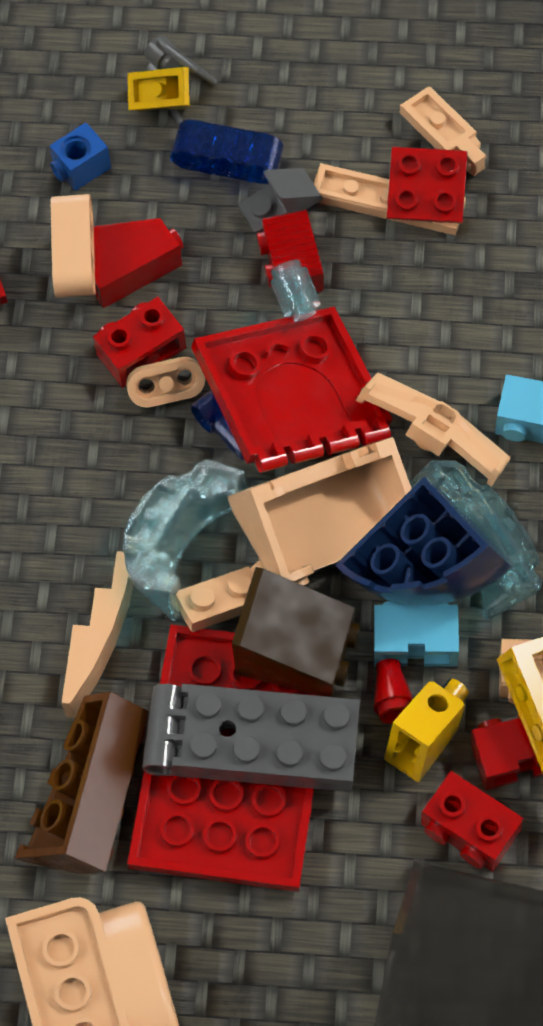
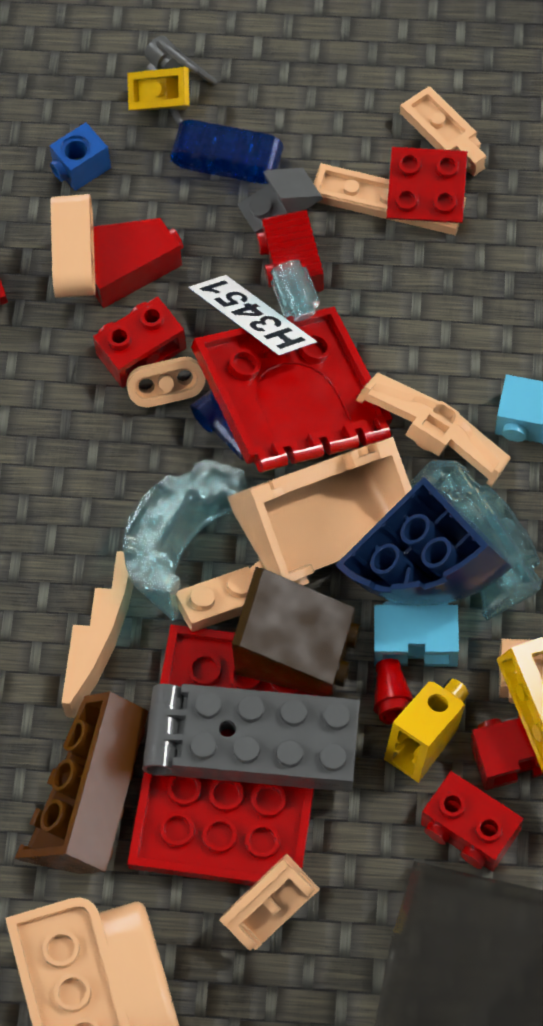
none -> white sticker [188,275,317,355]
none -> light nougat hinge [219,854,320,951]

